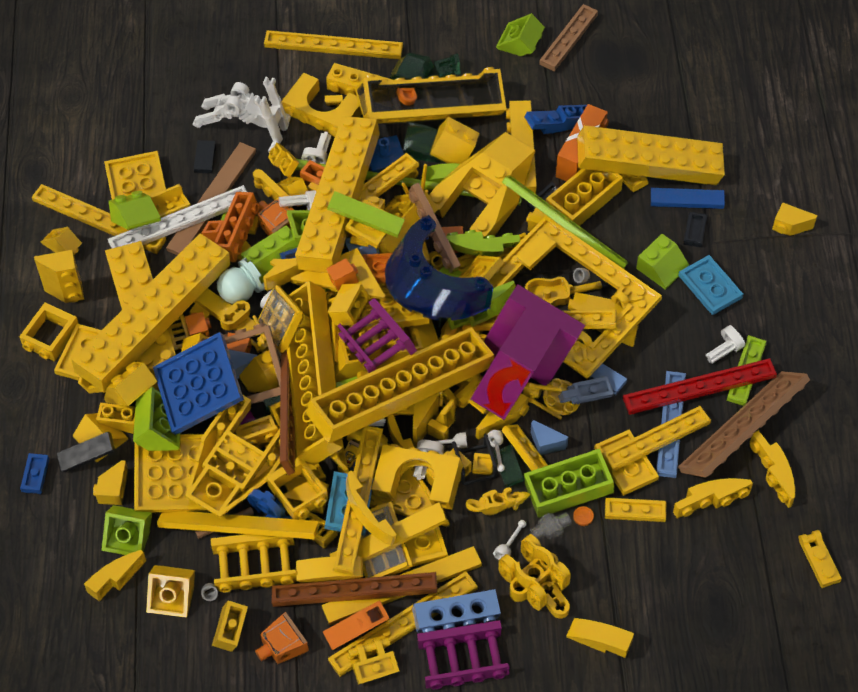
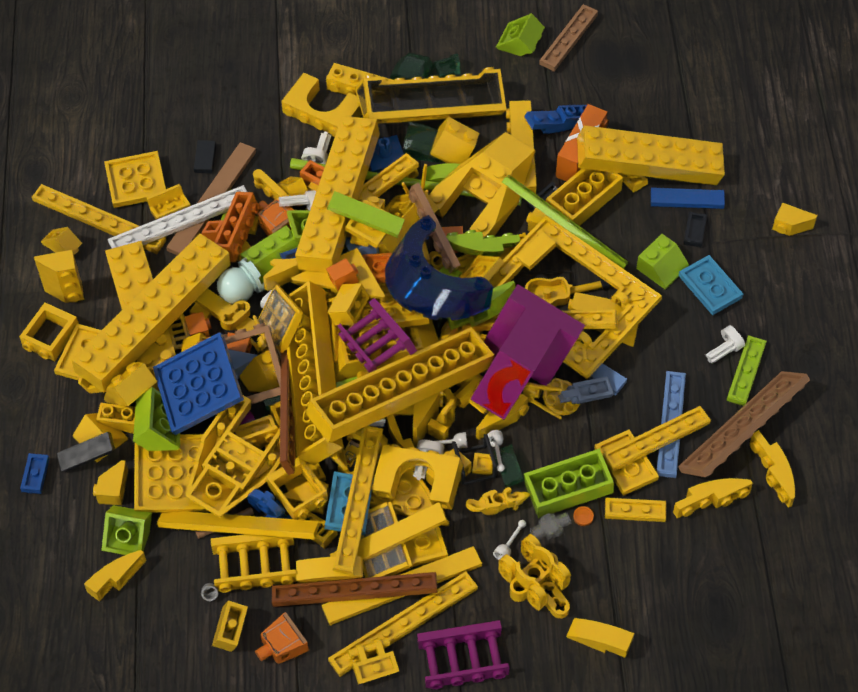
lime slope [108,191,161,230] -> none
yellow slope [146,565,195,618] -> none
white piece [193,77,291,152] -> none
yellow tile [264,30,403,60] -> none
yellow slope [268,143,299,178] -> none
orange slope [323,600,390,650] -> none
yellow tile [325,95,343,106] -> none
yellow slope [346,470,397,545] -> none
orange tile [396,88,417,106] -> none
medium blue brick [412,589,501,633] -> none
yellow tile [501,425,548,471] -> none
medium blue slope [531,420,568,455] -> none
light grey hinge [573,268,590,283] -> none
red tile [623,358,777,415] -> none
yellow plate [798,530,842,588] -> none

